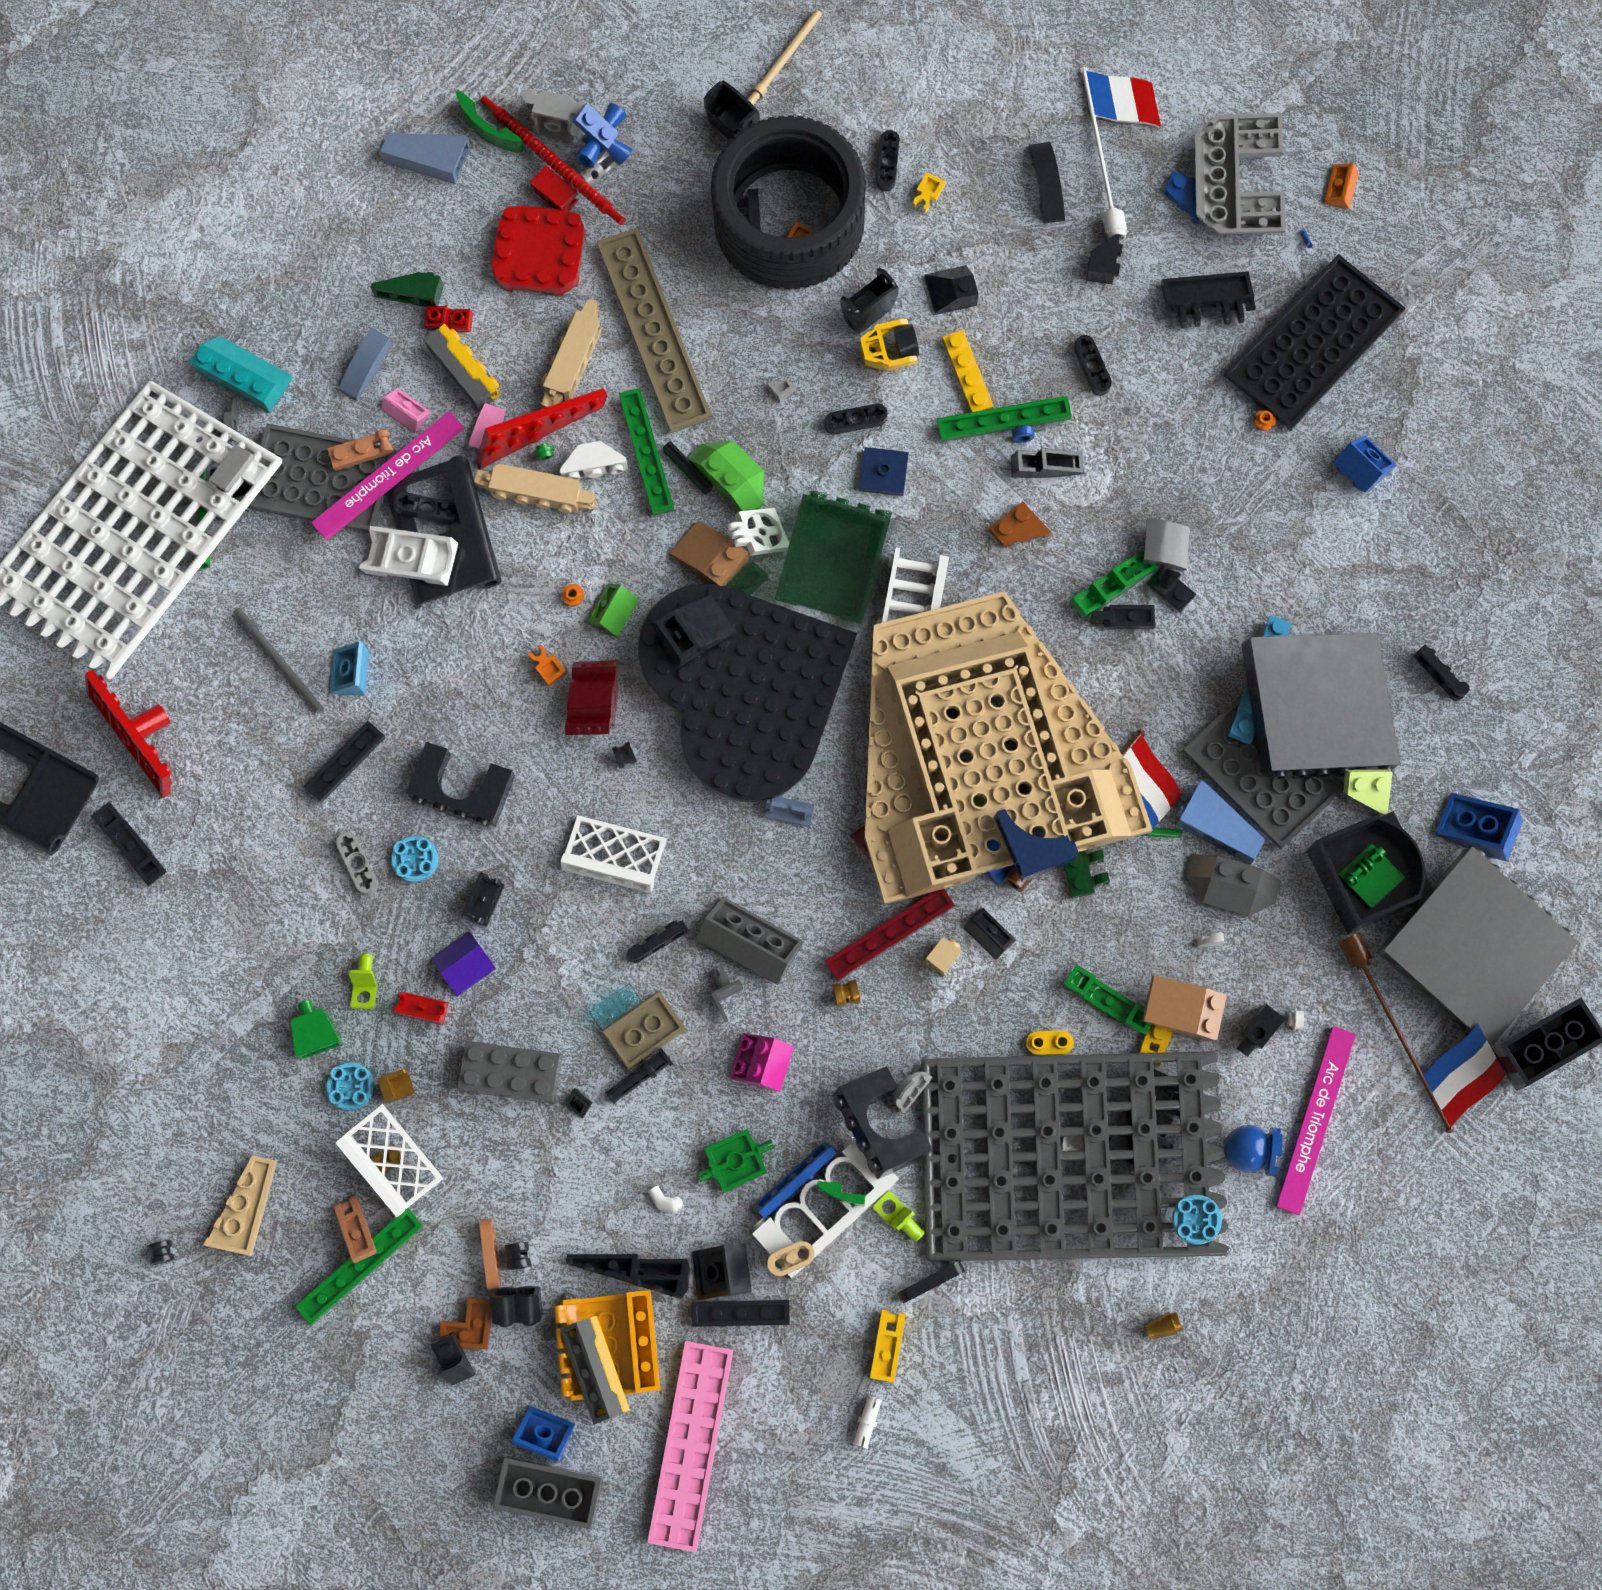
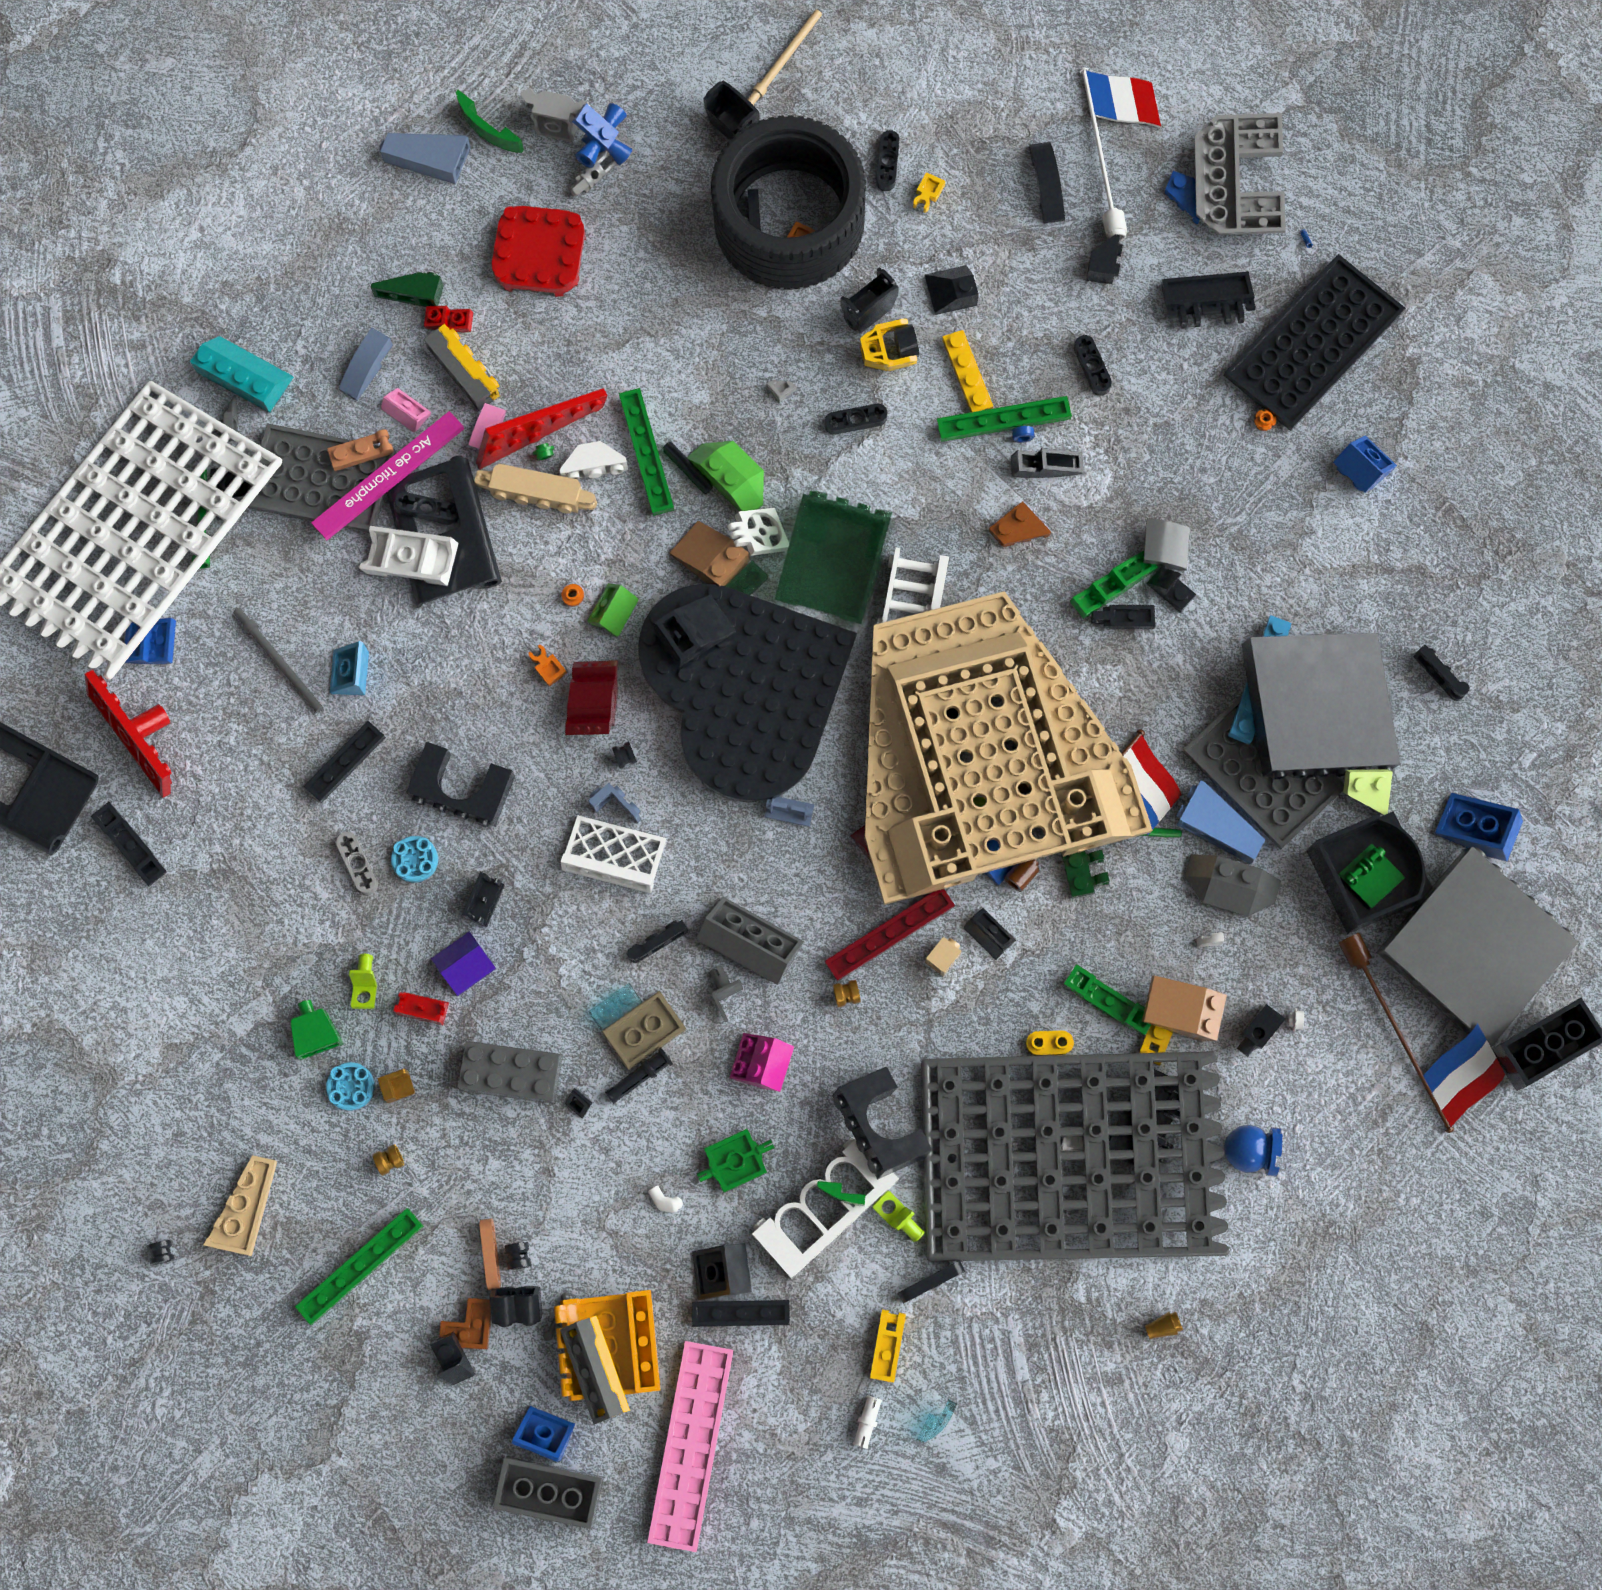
light grey tile [209,444,255,493] -> none
nougat plate [334,1195,377,1263] -> none
white fence [335,1104,443,1217] -> none
red hose [480,96,625,225] -> none
red hinge [530,165,578,211] -> none
tan hinge [542,299,602,408] -> none
black wedge [566,1254,690,1299] -> none
dark tan plate [597,228,712,433] -> none
blue plate [753,1141,837,1218] -> none
tan plate [767,1241,814,1276] -> none
dark blue plate [859,447,909,496] -> none
light grey tile [893,1071,932,1114] -> none
dark blue arch [994,809,1078,882] -> none
medium azure tile [1172,1195,1222,1245] -> none
dark pink tile [1276,1026,1356,1215] -> none
orange slope [1324,163,1358,209] -> none
none -> blue slope [125,618,176,664]
none -> sand blue bracket [588,783,641,823]
none -> clear light blue slope [917,1399,957,1443]

